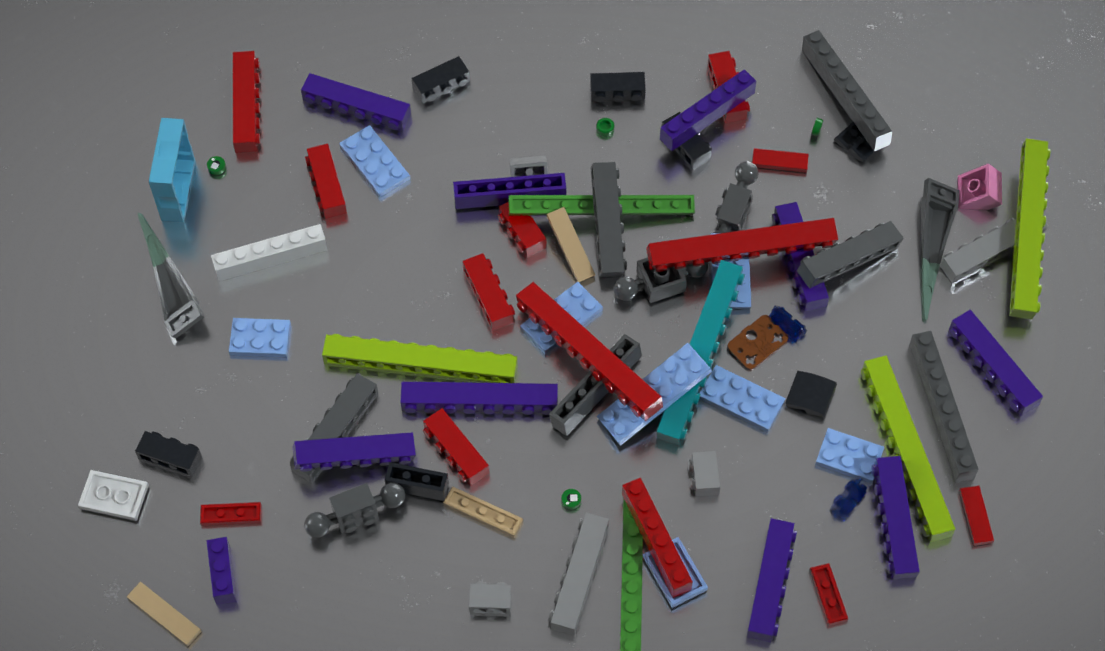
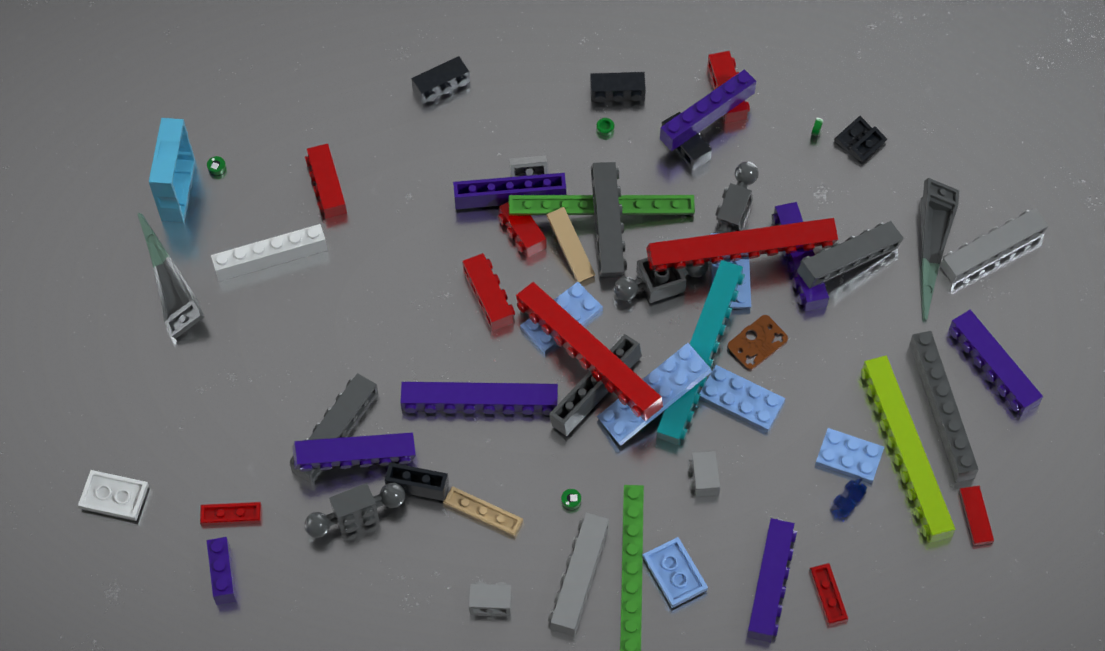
tan tile [127,581,202,647] -> none
black brick [135,431,202,477] -> none
light blue plate [229,318,291,357] -> none
red brick [233,51,260,153] -> none
dark purple brick [301,73,411,131] -> none
lime brick [322,334,518,383] -> none
light blue plate [339,125,411,197] -> none
red brick [423,408,490,486] -> none
red brick [622,477,693,598] -> none
red tile [752,148,809,173] -> none
clear blue hinge [769,305,807,343] -> none
black slope [785,371,837,417] -> none
dark grey brick [802,30,892,151] -> none
dark purple brick [872,456,920,580] -> none
bright pink slope [958,164,1002,210] -> none
lime brick [1009,138,1051,319] -> none

